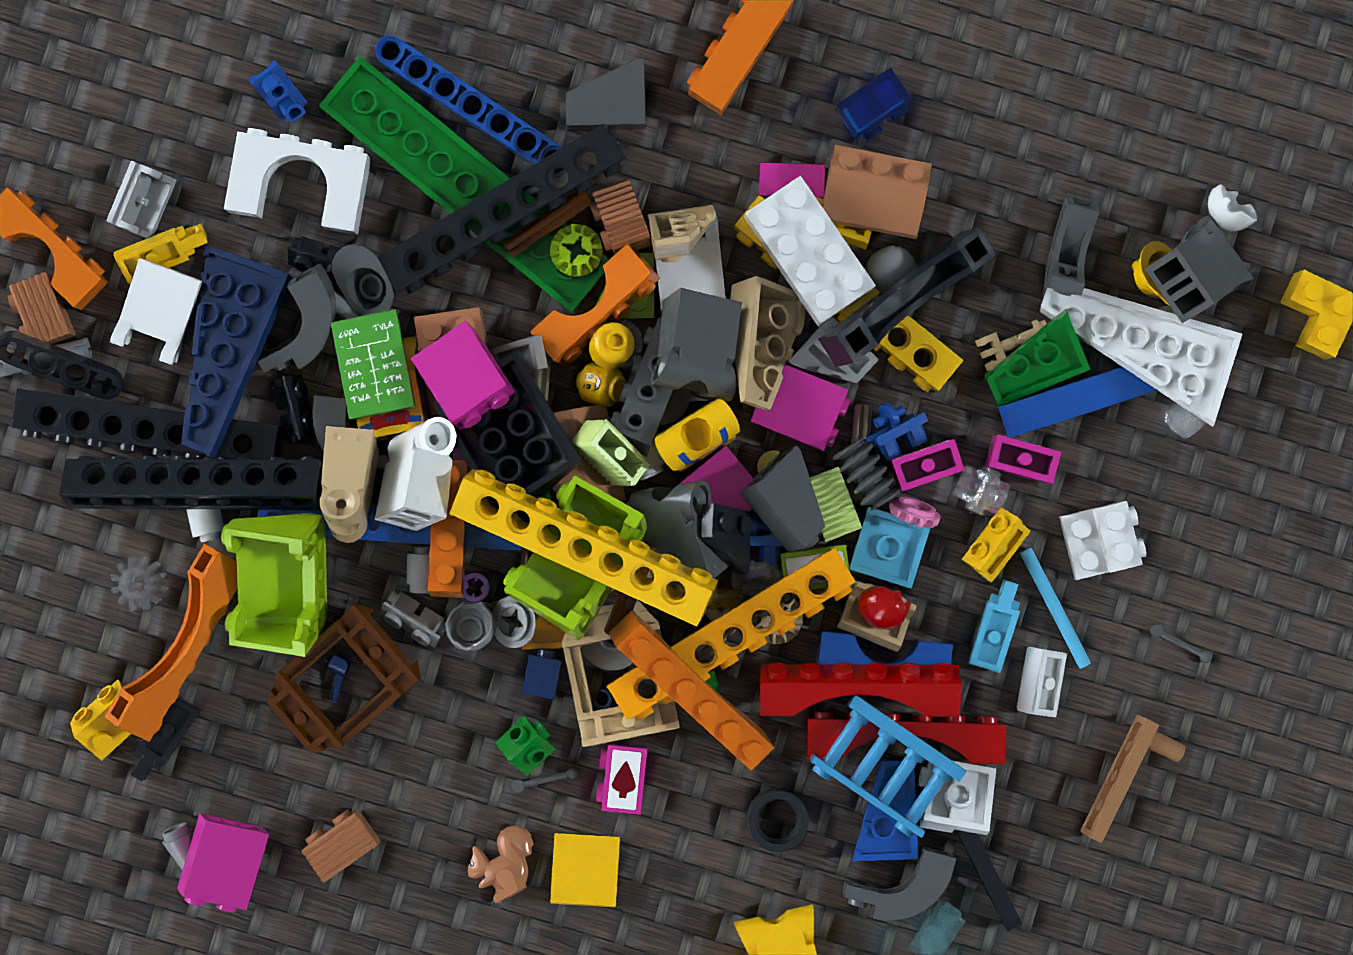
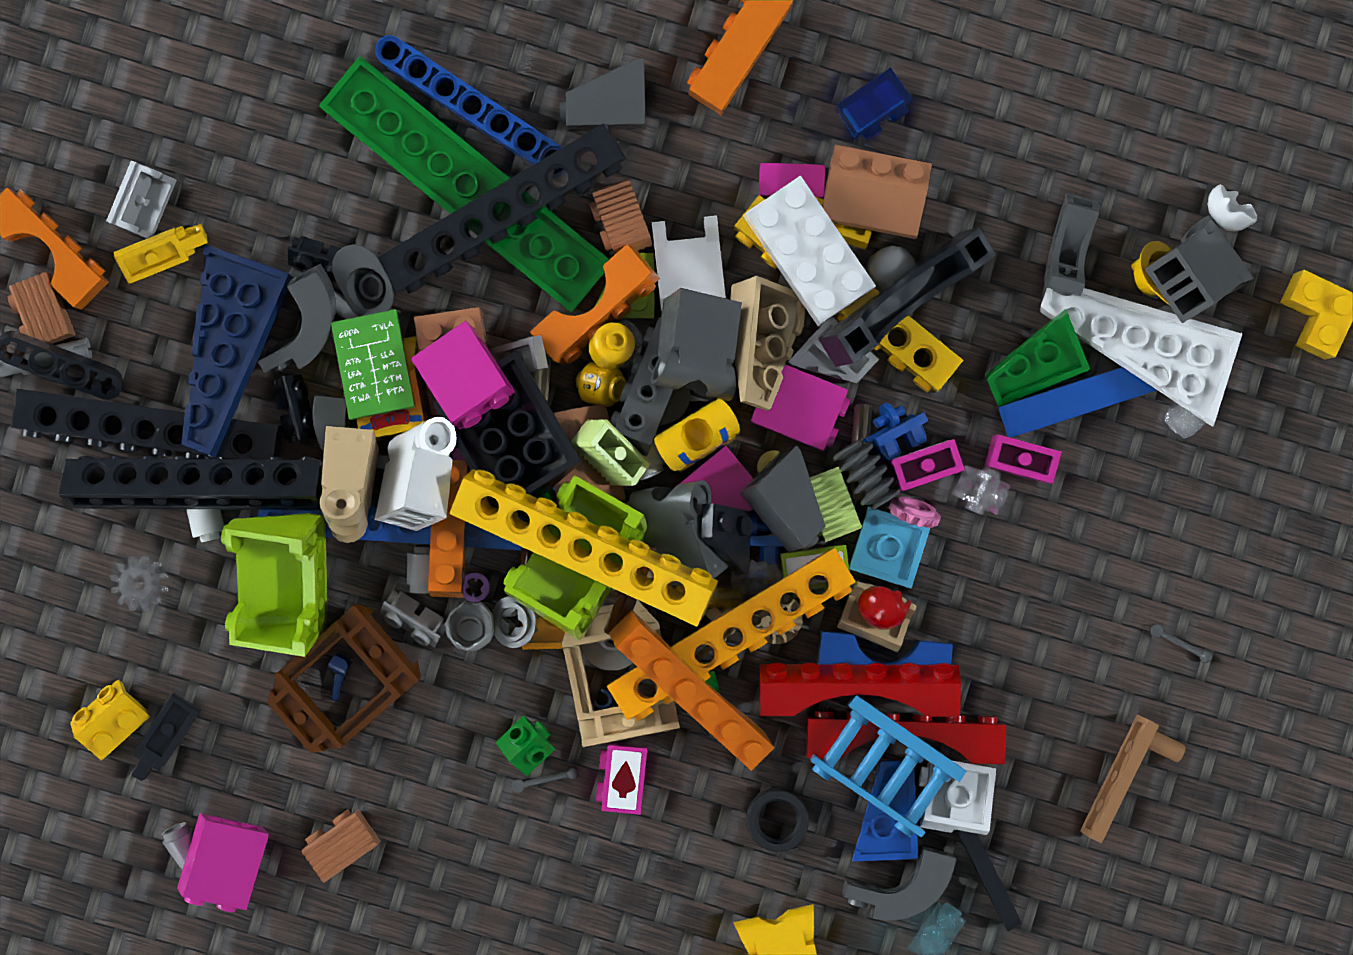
orange arch [105,543,238,742] -> none
white flag [110,258,202,365] -> none
white arch [224,128,371,235] -> none
blue hips [248,60,309,123] -> none
nougat animal [468,825,534,904] -> none
reddish brown axle [504,192,591,257] -> none
dark blue brick [522,648,563,700] -> none
lime gear [550,224,603,277] -> none
yellow slope [550,833,620,907] -> none
tan wedge [648,205,716,262] -> none
yellow bracket [962,507,1031,583] -> none
medium azure hinge [968,580,1020,673] -> none
tan hinge [975,319,1046,371] -> none
white slope [1017,647,1067,717] -> none
medium azure bar [1020,547,1091,669] -> none
white plate [1059,501,1146,580] -> none

